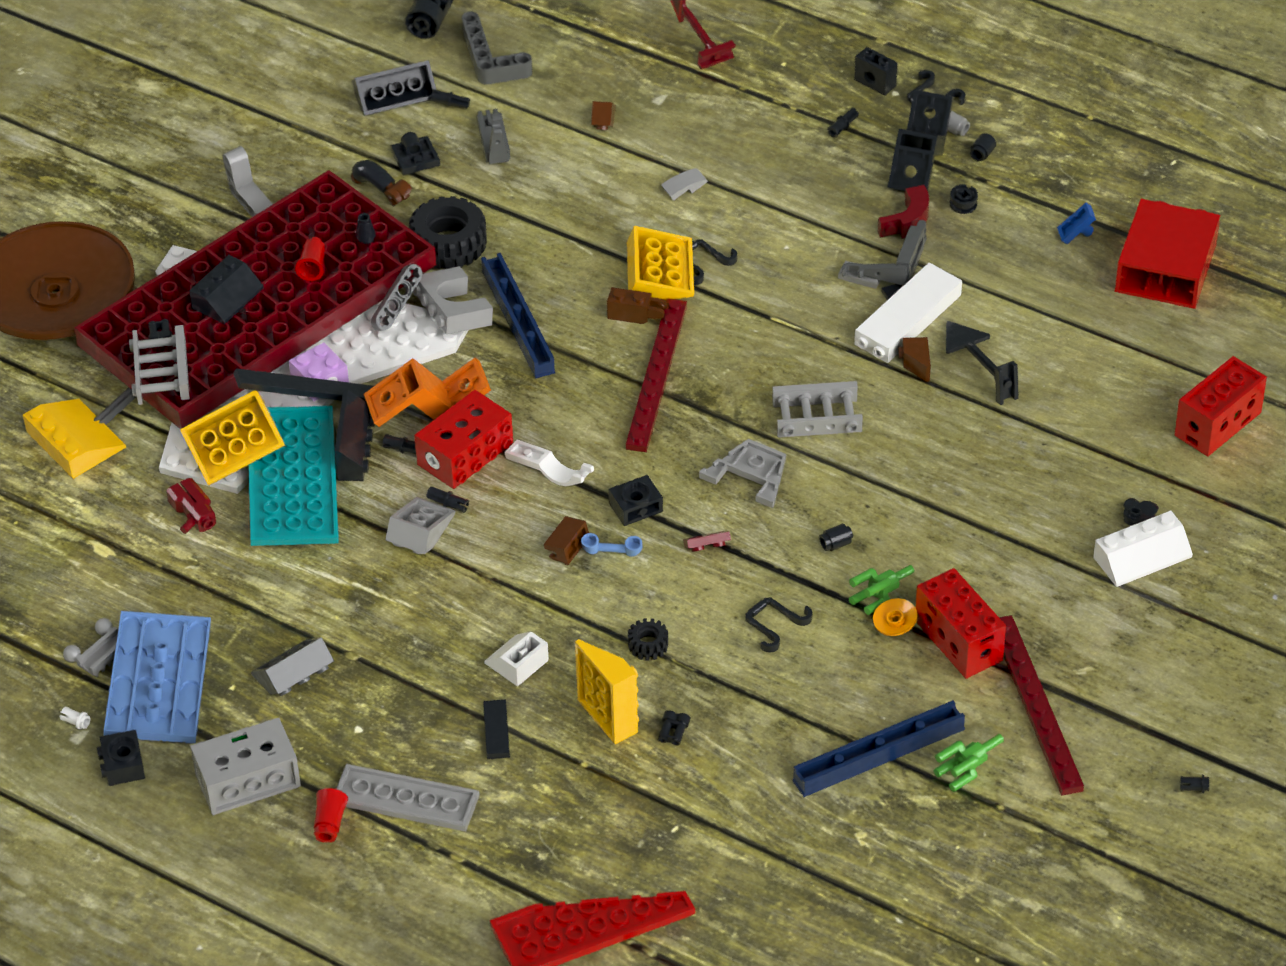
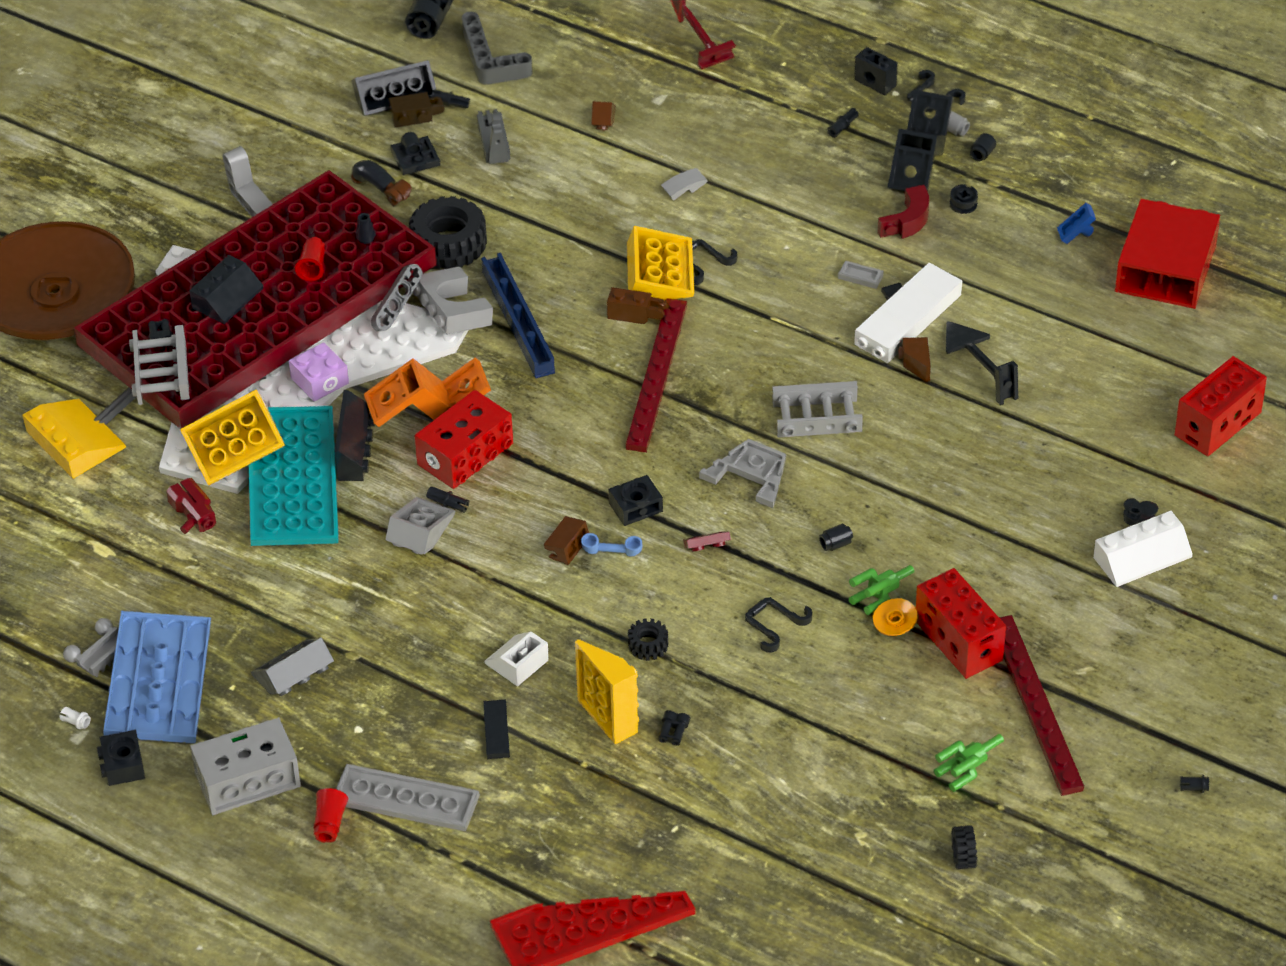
black tile [234,368,390,402] -> none
black axle [383,434,416,454] -> none
white piece [505,440,594,486] -> none
dark blue tile [792,700,965,797] -> none
dark grey hinge [842,220,927,285] -> none
none -> dark brown brick [389,92,445,128]
none -> black tyre [951,825,977,870]

